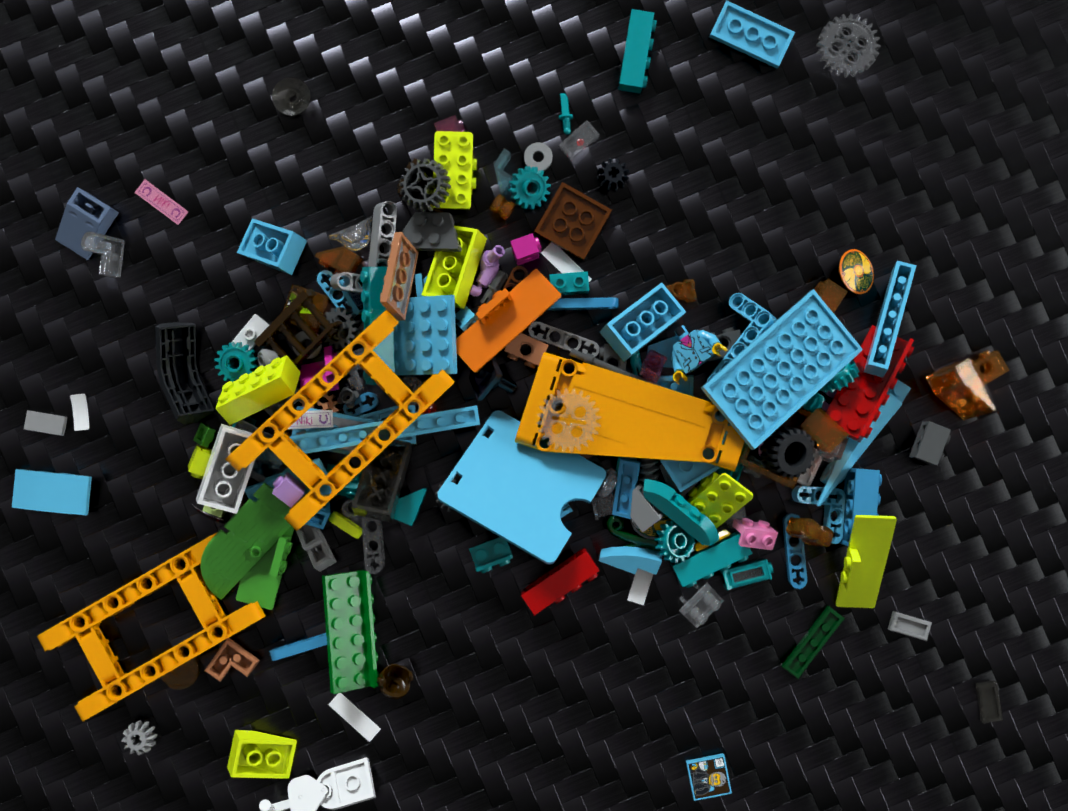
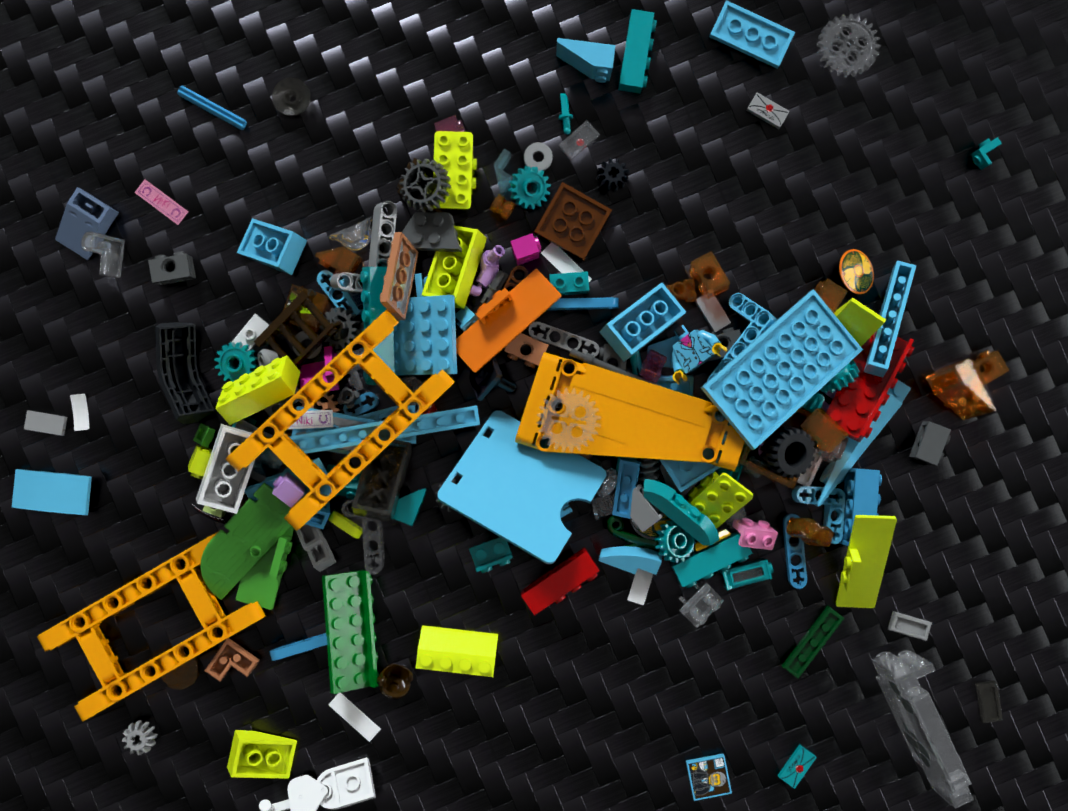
none -> dark grey brick [148,252,196,285]
none -> dark azure axle [177,86,247,130]
none -> neon yellow slope [416,625,498,677]
none -> medium azure slope [556,38,615,83]
none -> clear orange brick [689,251,730,300]
none -> light grey tile [694,290,731,332]
none -> light grey tile [746,93,790,129]
none -> teal tile [777,744,817,789]
none -> neon yellow slope [833,298,886,346]
none -> clear panel [872,650,974,809]
none -> teal bracket [971,137,1002,170]

